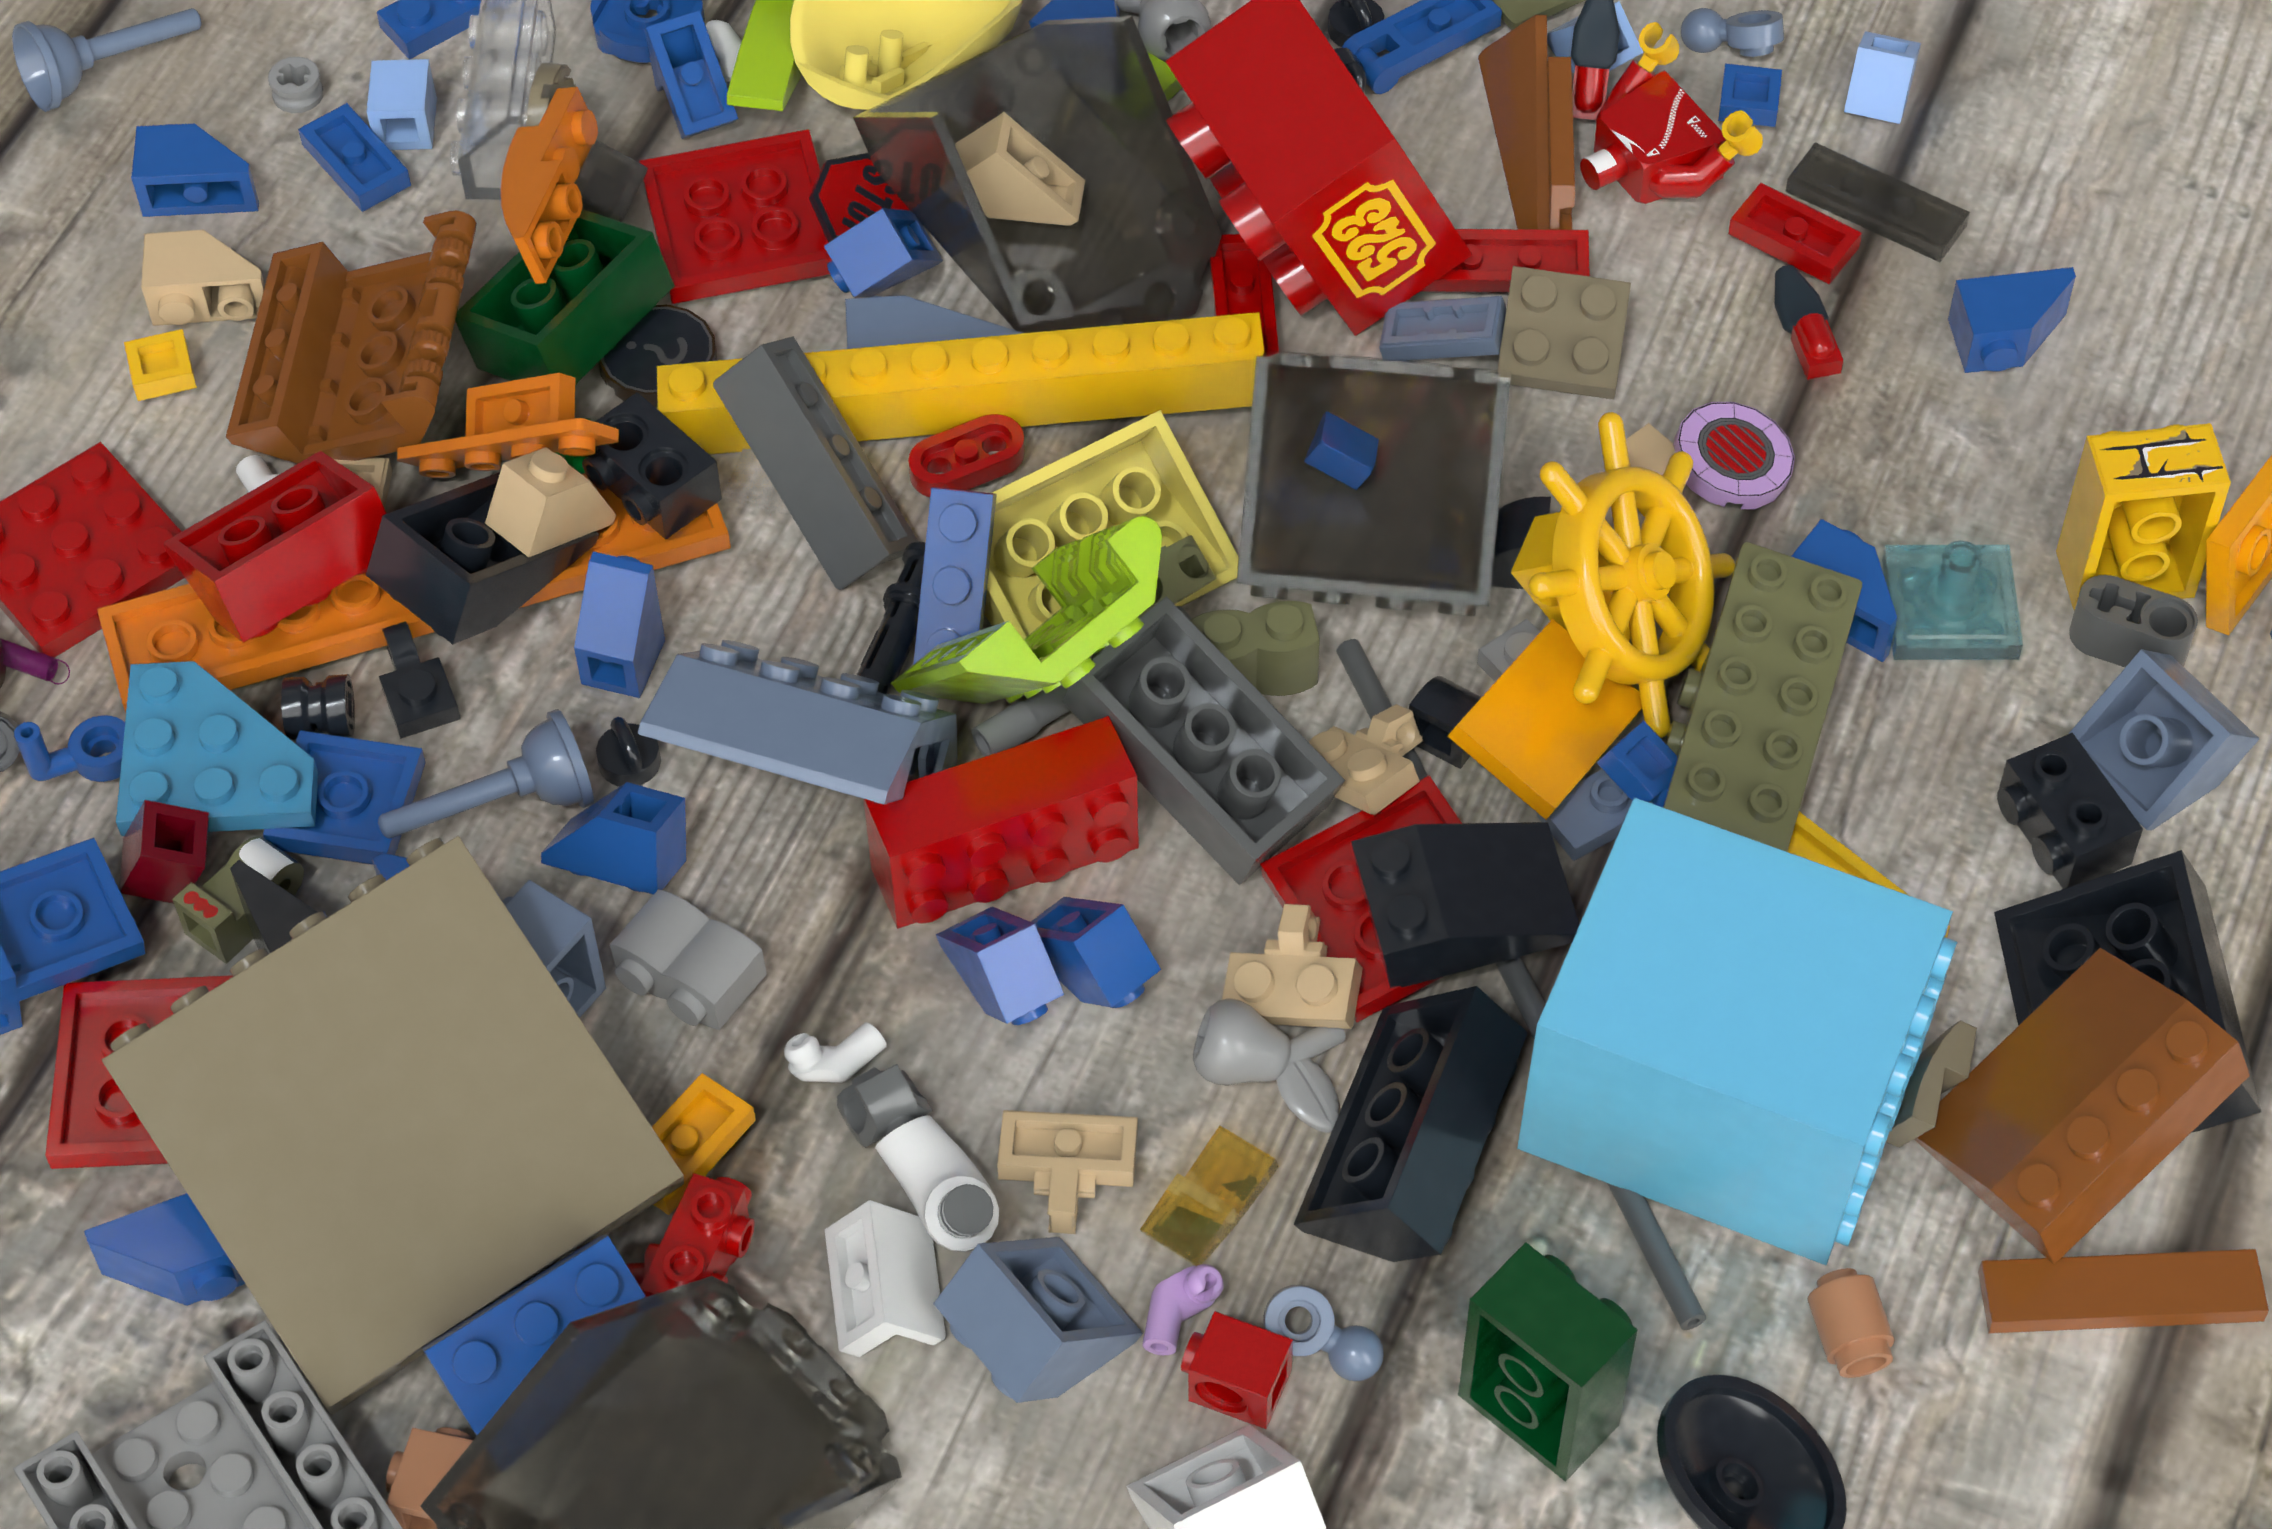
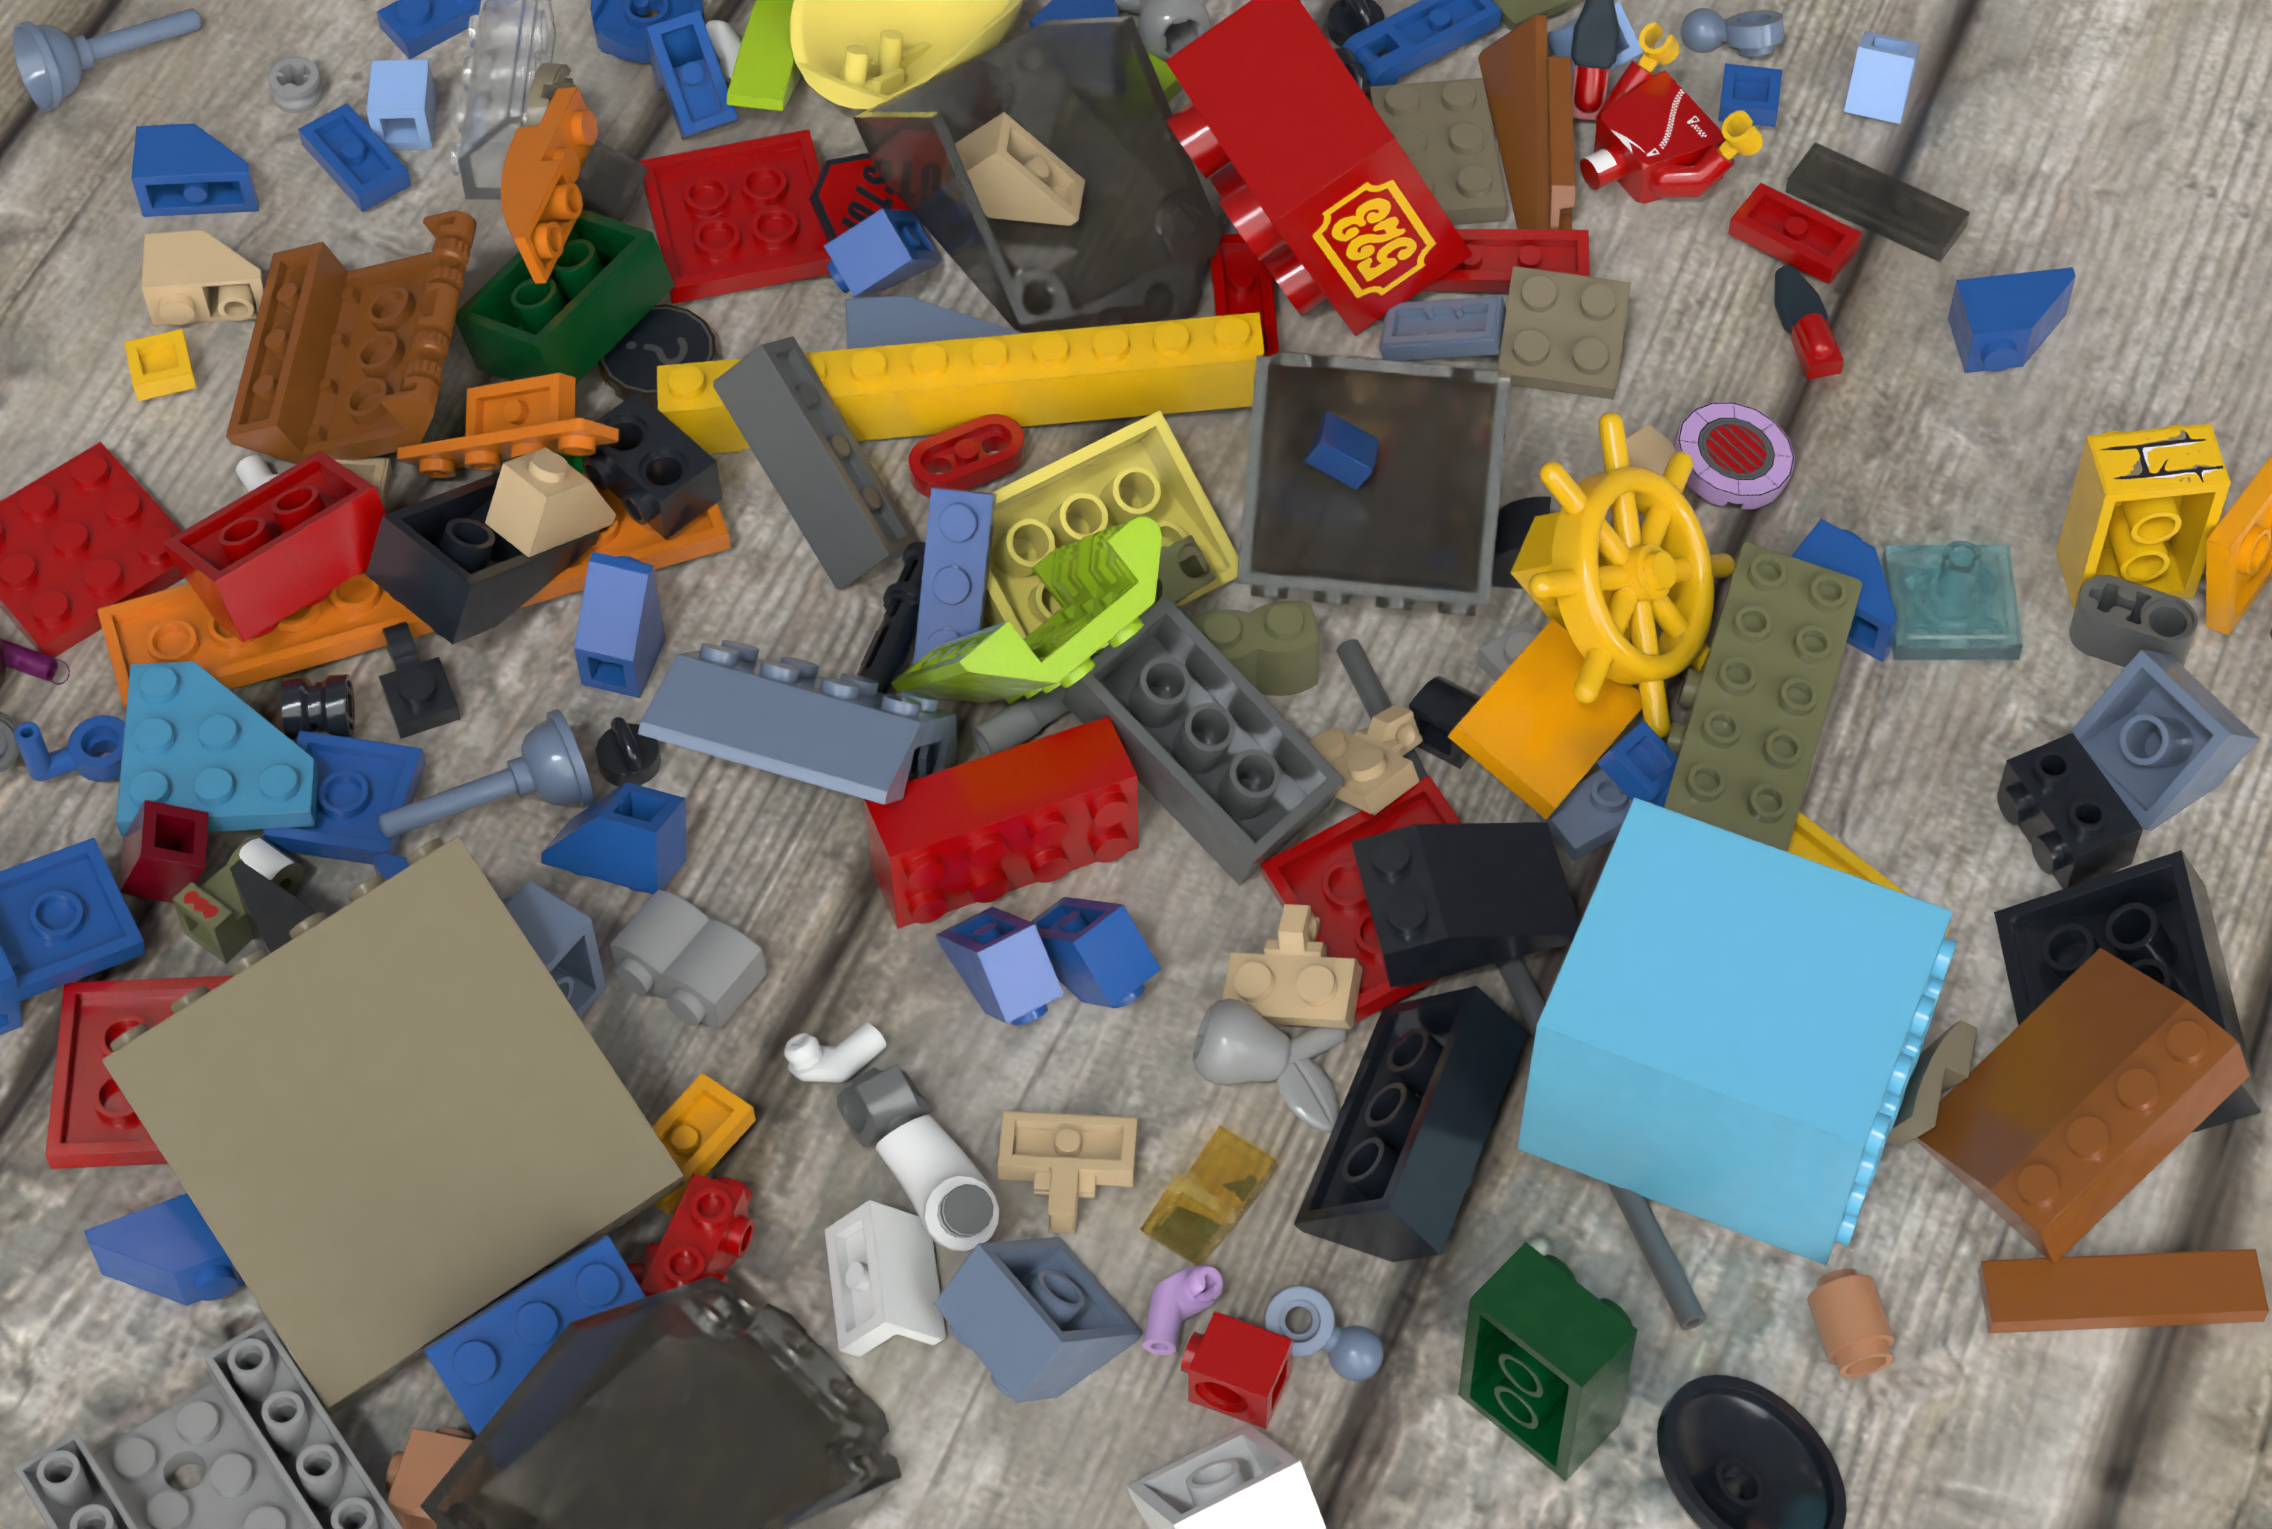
none -> dark tan plate [1369,78,1507,225]

